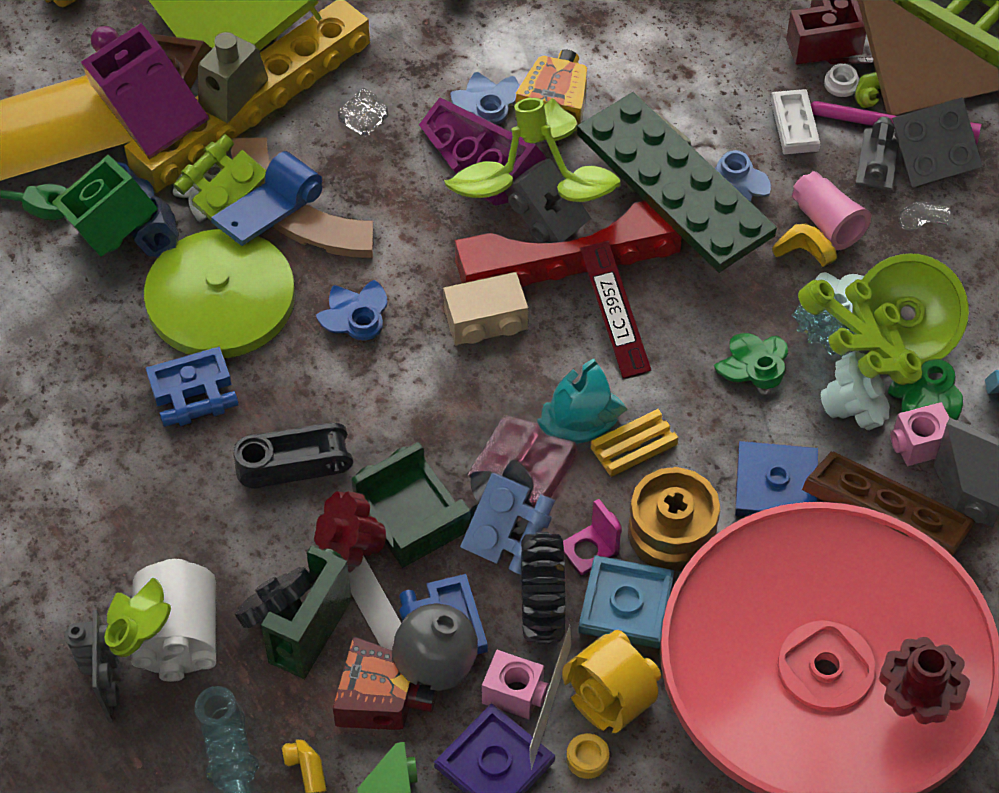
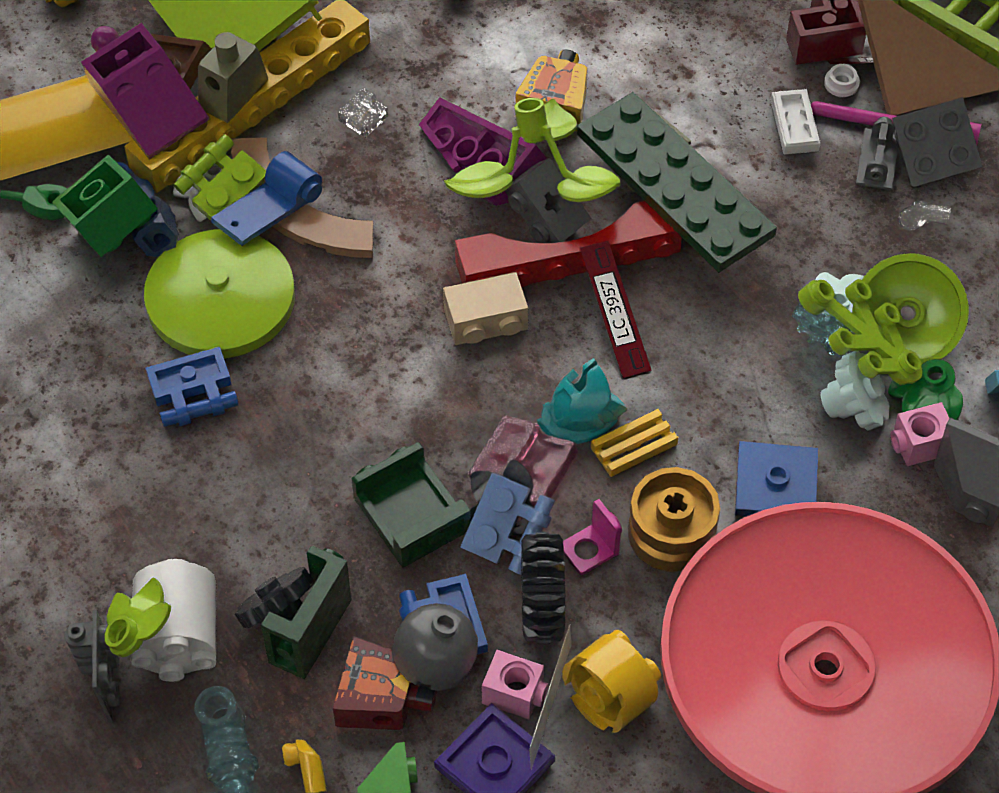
black piece [234,423,354,488] -> none
dark red plant [314,491,386,573] -> none
plate [316,280,387,340] -> none
white sticker [349,556,401,650] -> none
medium blue plate [451,72,519,125] -> none
yellow tile [566,733,609,779] -> none
dark azure plate [578,555,675,648] -> none
green plate [714,333,788,389] -> none
medium blue plate [715,150,771,202] -> none
yellow hair [772,223,837,267] -> none
bright pink plant [792,171,871,250] -> none
reddish brown tile [802,451,975,557] -> none
lime arm [854,72,880,108] -> none
dark red plant [879,637,970,724] -> none

